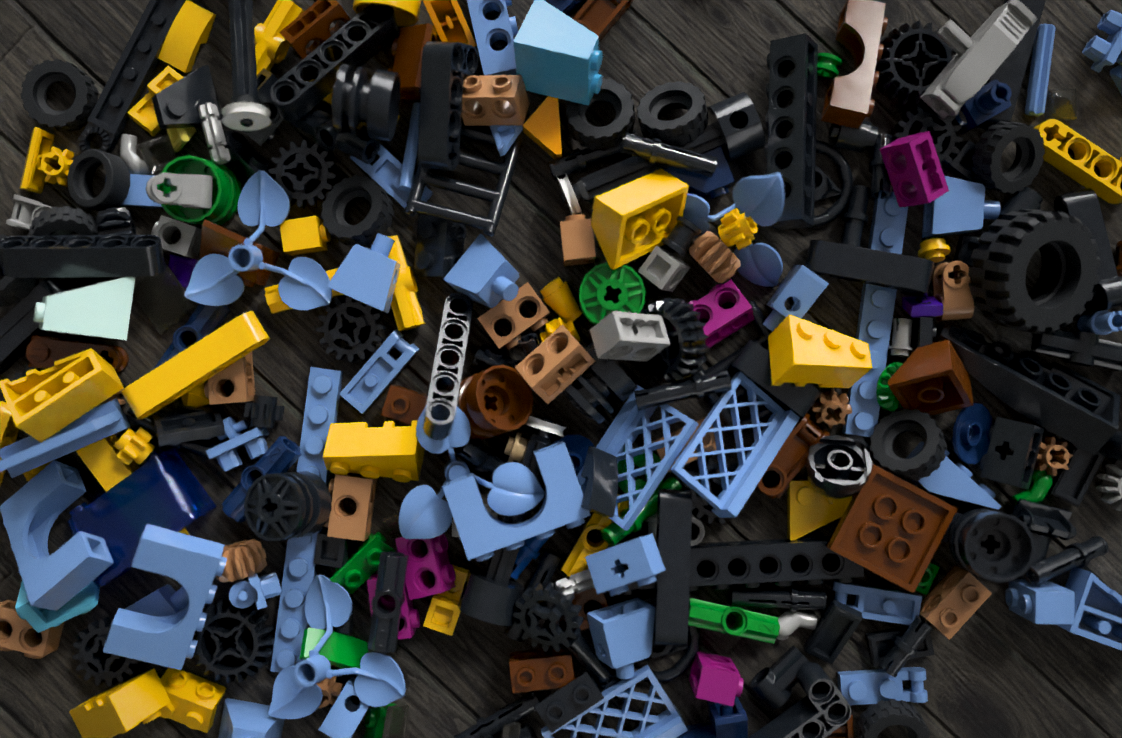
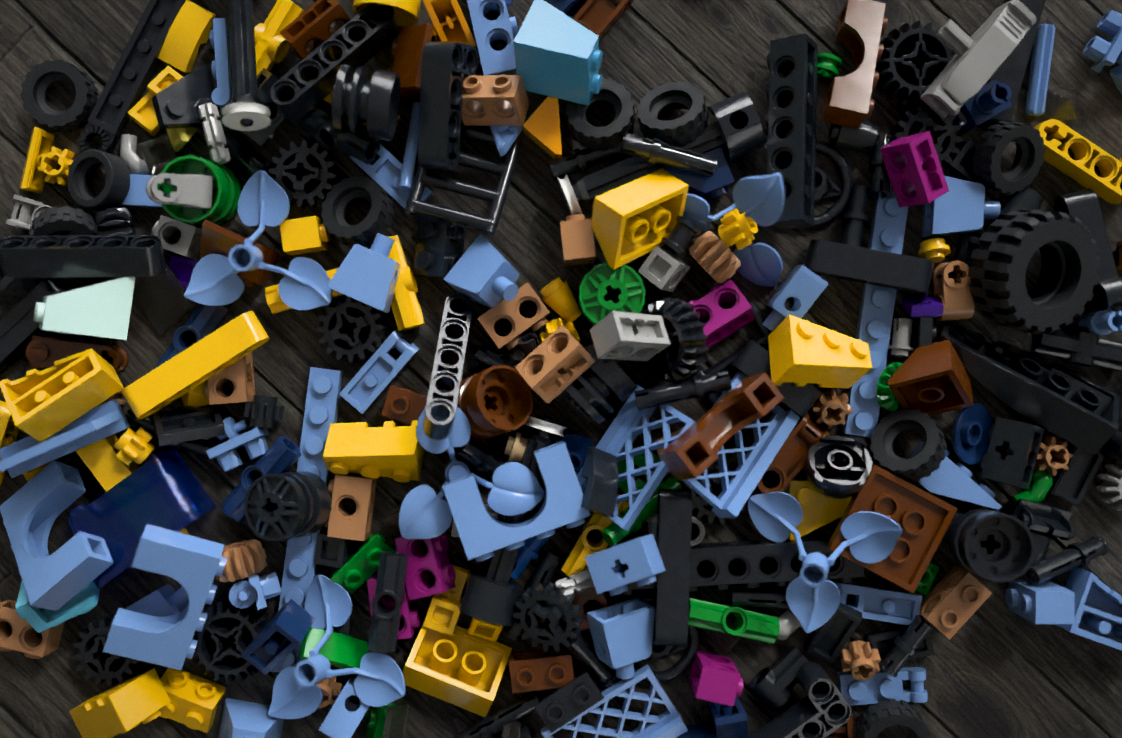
none -> medium blue plate [210,18,233,108]
none -> dark blue slope [241,599,315,675]
none -> yellow slope [402,623,512,717]
none -> yellow slope [467,618,503,642]
none -> reddish brown arch [659,372,784,481]
none -> medium blue plant [748,491,902,633]
none -> medium nougat gear [840,640,881,681]

